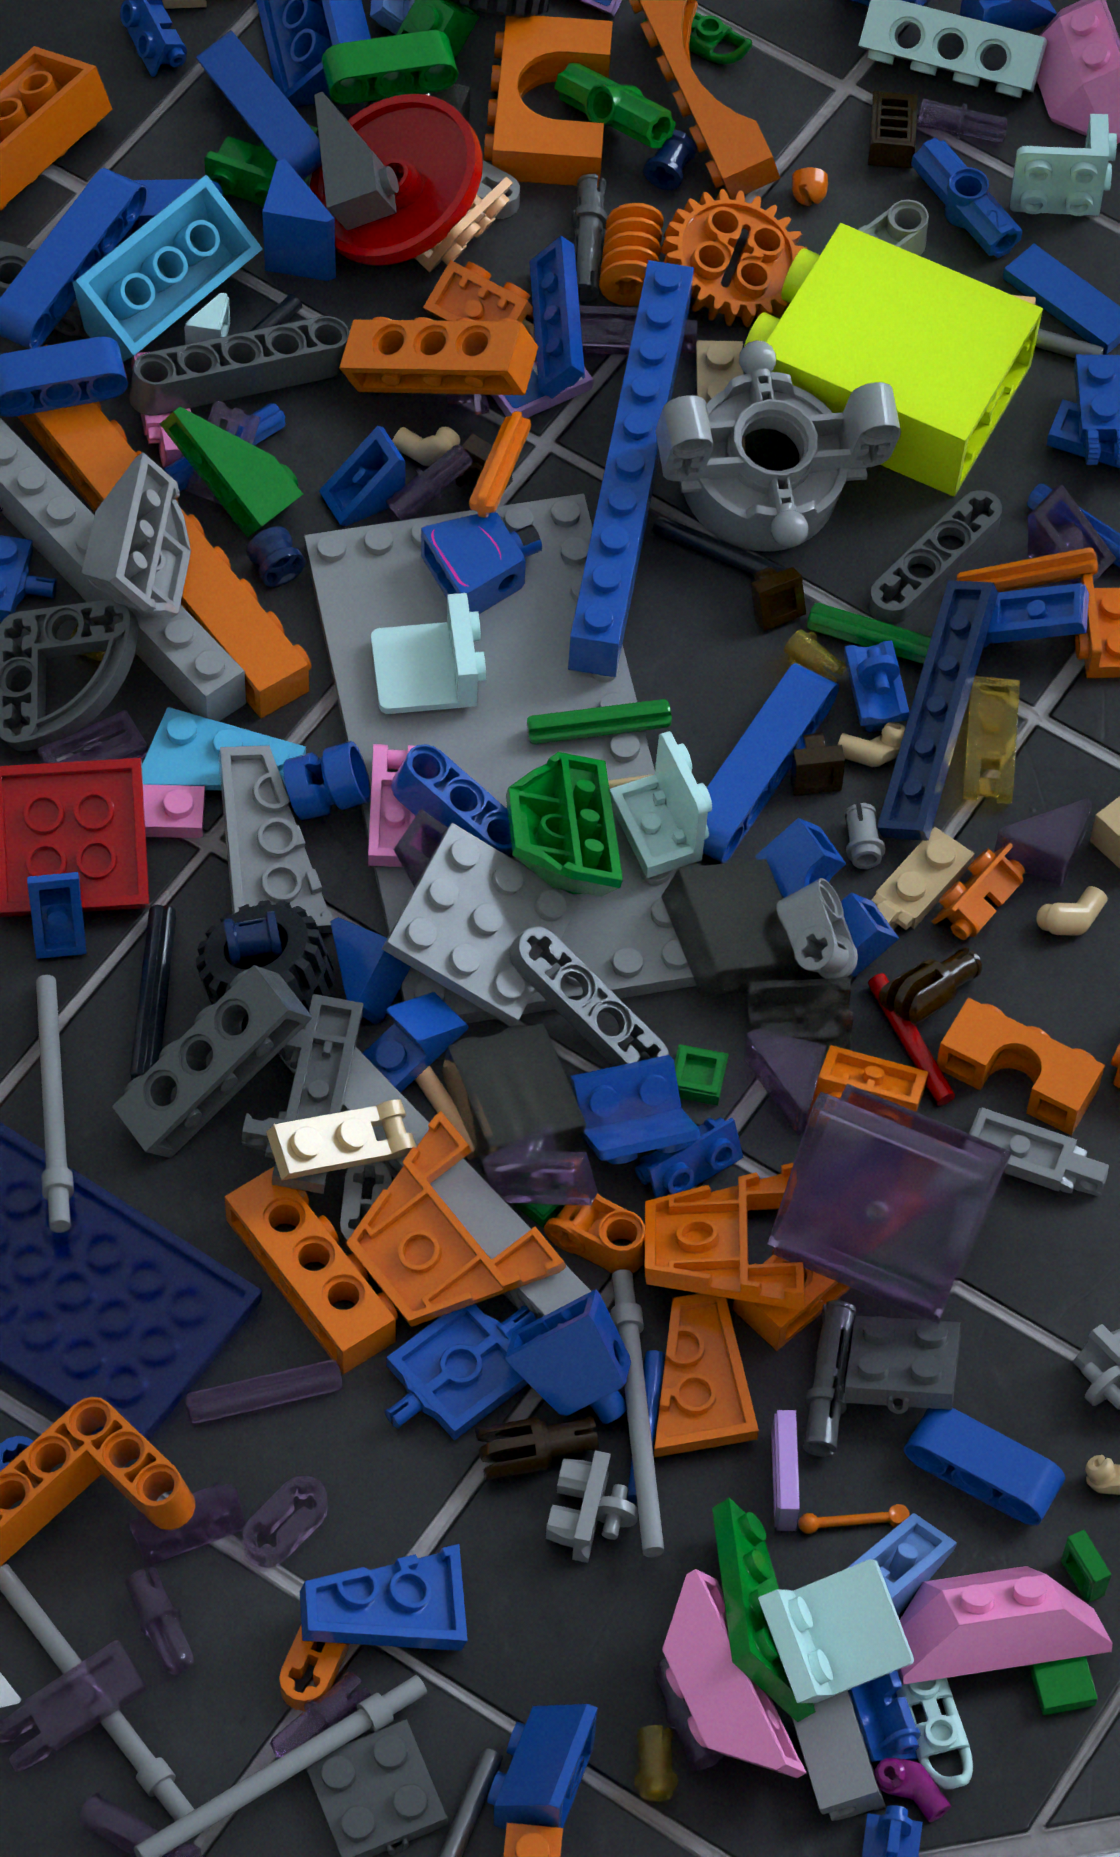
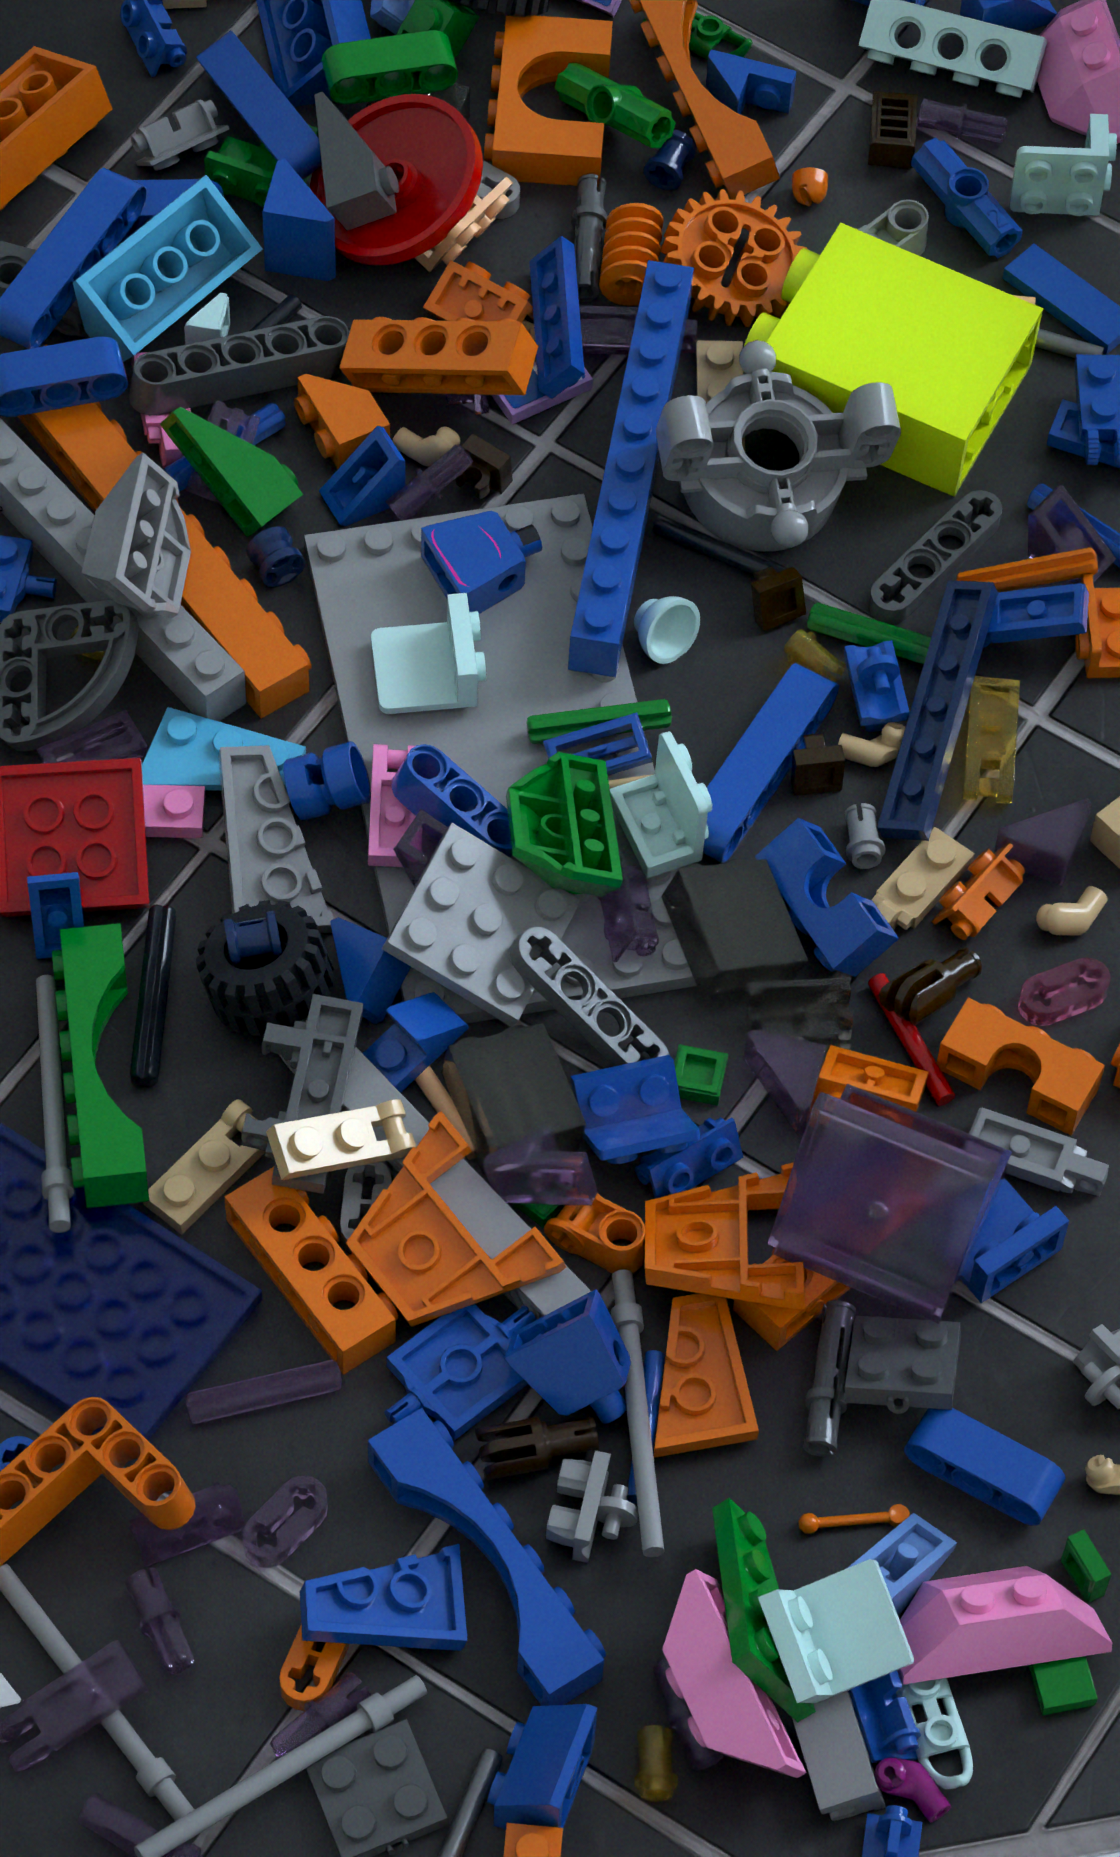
dark grey brick [112,965,313,1158] -> none
orange axle [469,411,531,518] -> none
lavender tile [771,1410,799,1531] -> none
light grey piece [777,878,858,981] -> none
none -> green arch [52,923,149,1208]
none -> light grey hinge [131,99,229,171]
none -> tan plate [143,1099,266,1235]
none -> orange slope [294,374,390,469]
none -> blue arch [368,1408,606,1706]
none -> blue tile [543,712,652,776]
none -> clear purple hinge [597,852,659,962]
none -> light aqua piece [634,596,700,664]
none -> blue slope [706,49,797,114]
none -> blue bracket [918,1171,1069,1303]
none -> clear pink beam [1018,957,1111,1026]

